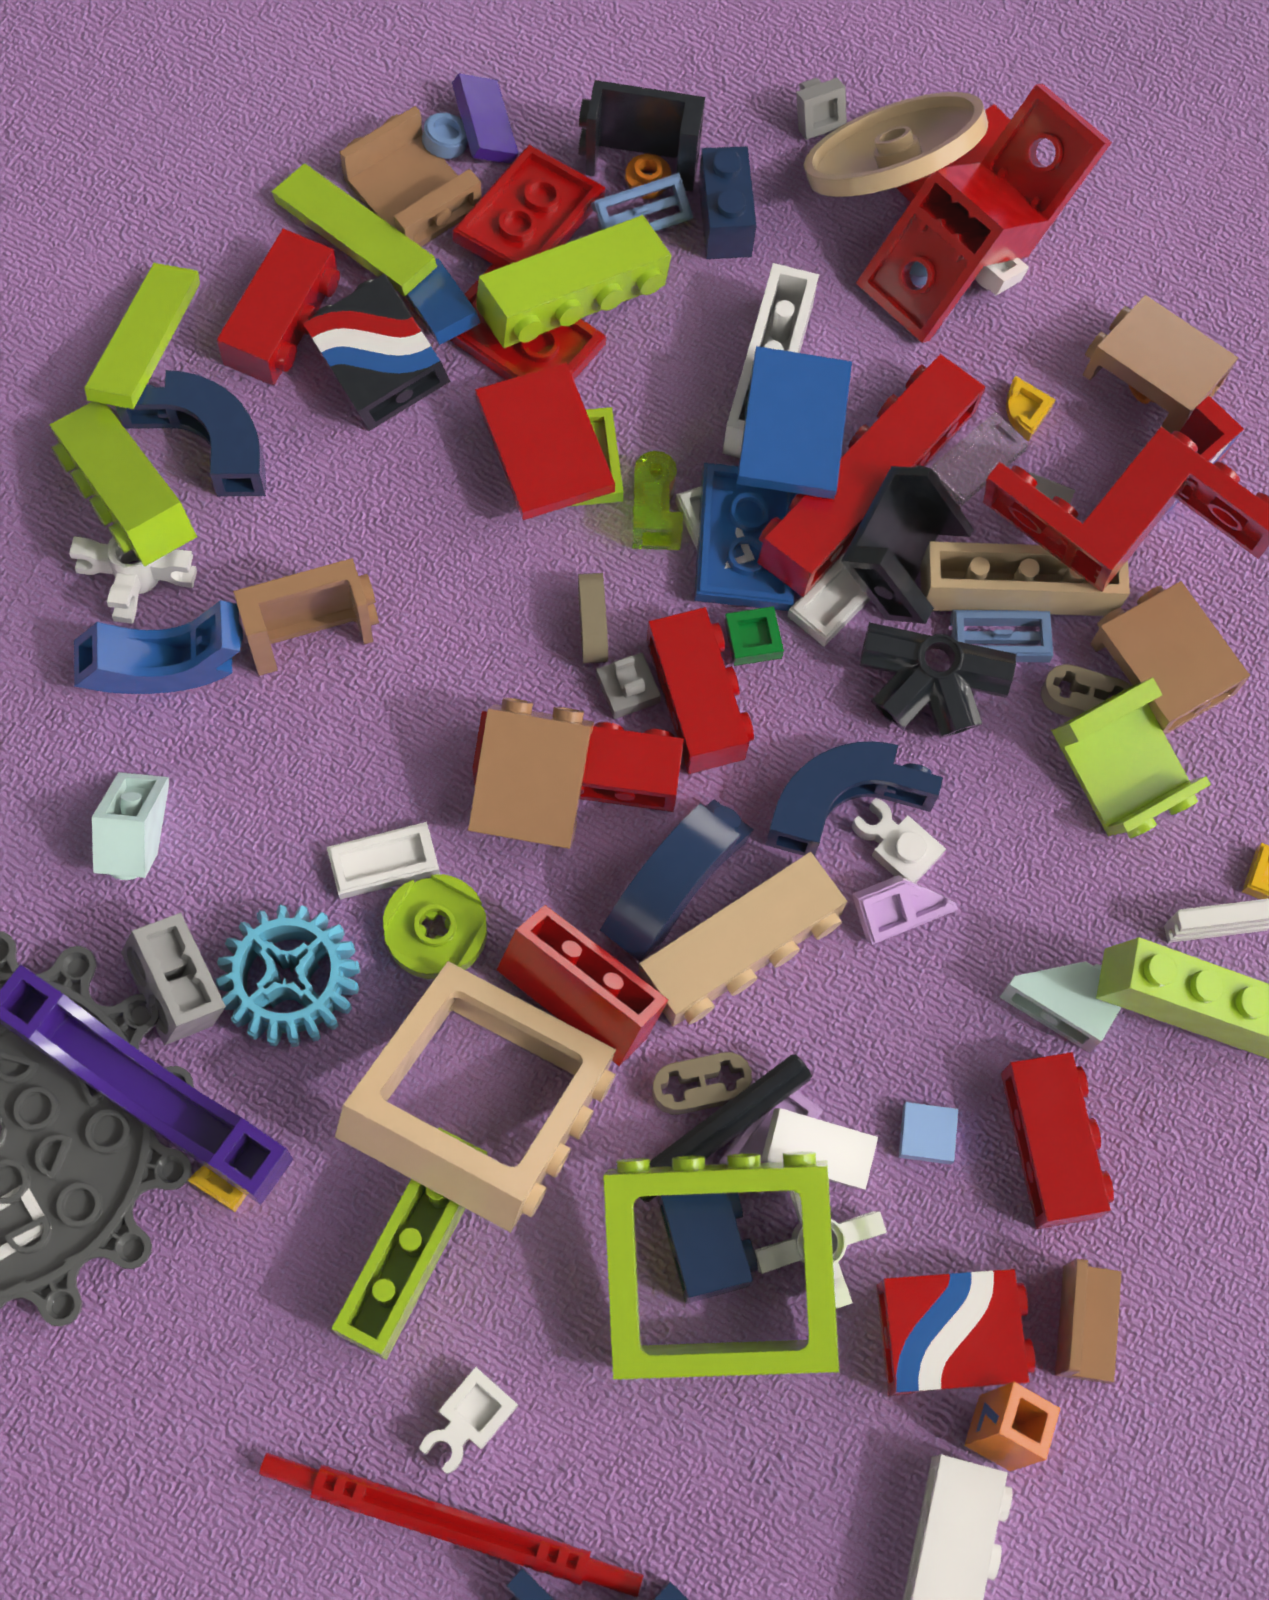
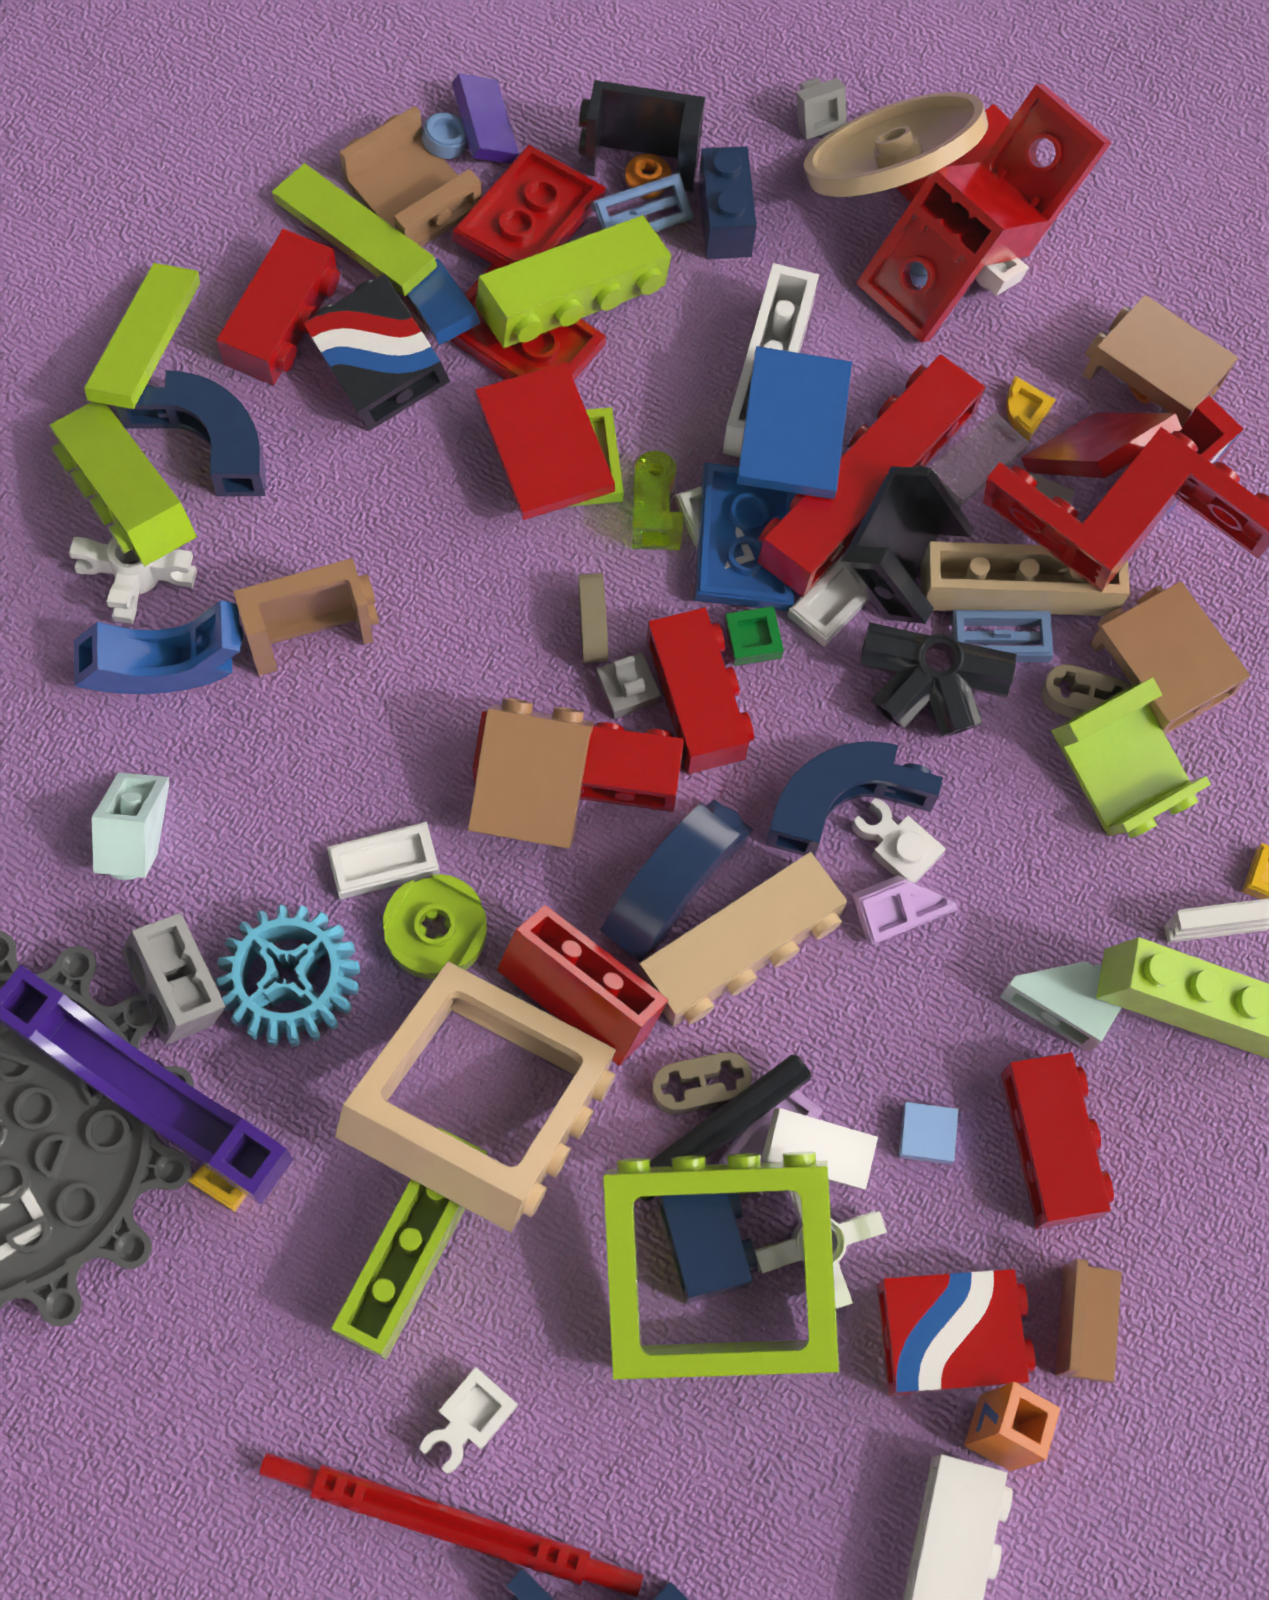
none -> red tile [1021,412,1182,478]

